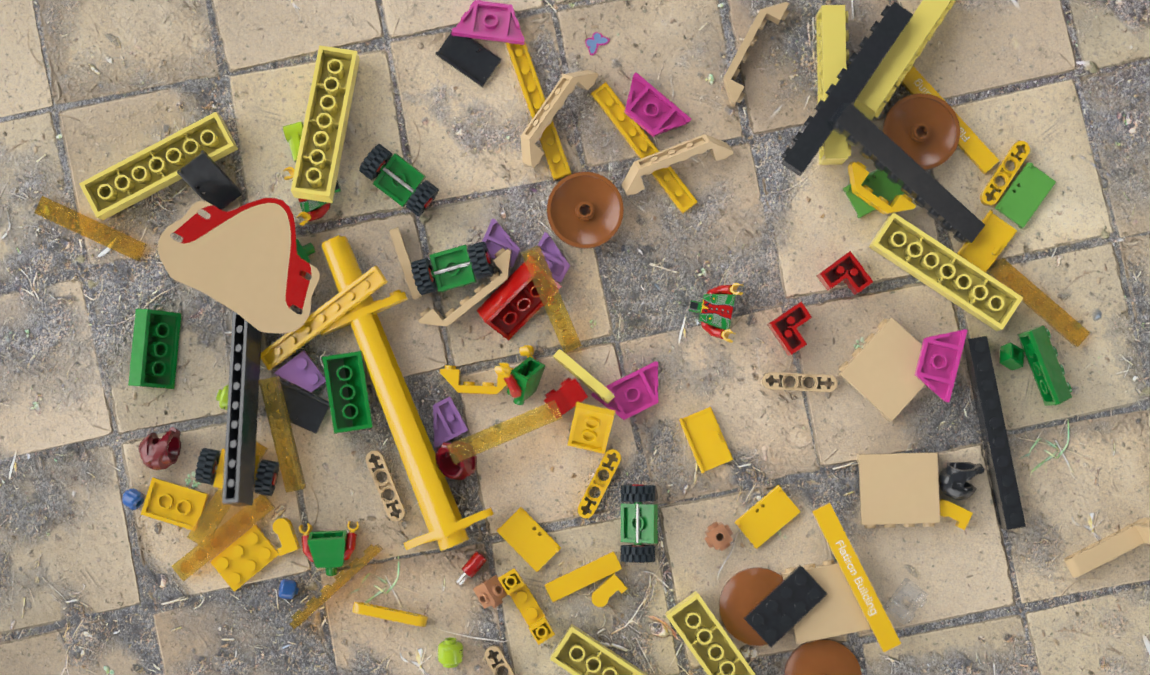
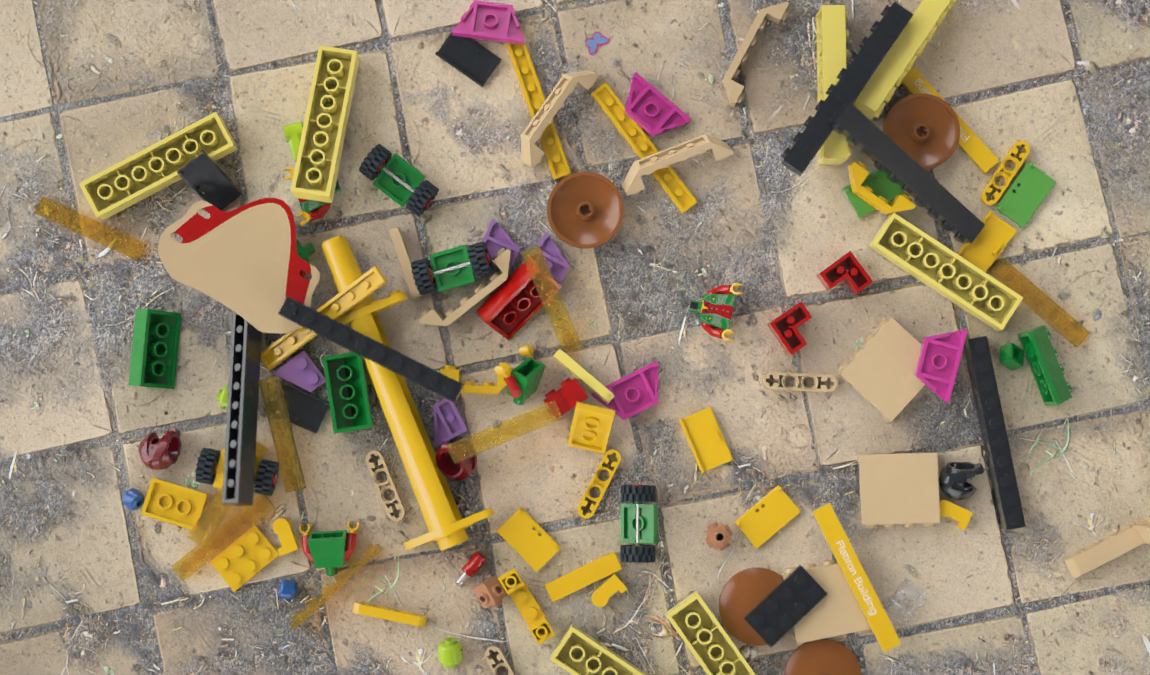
none -> black brick [278,297,464,403]

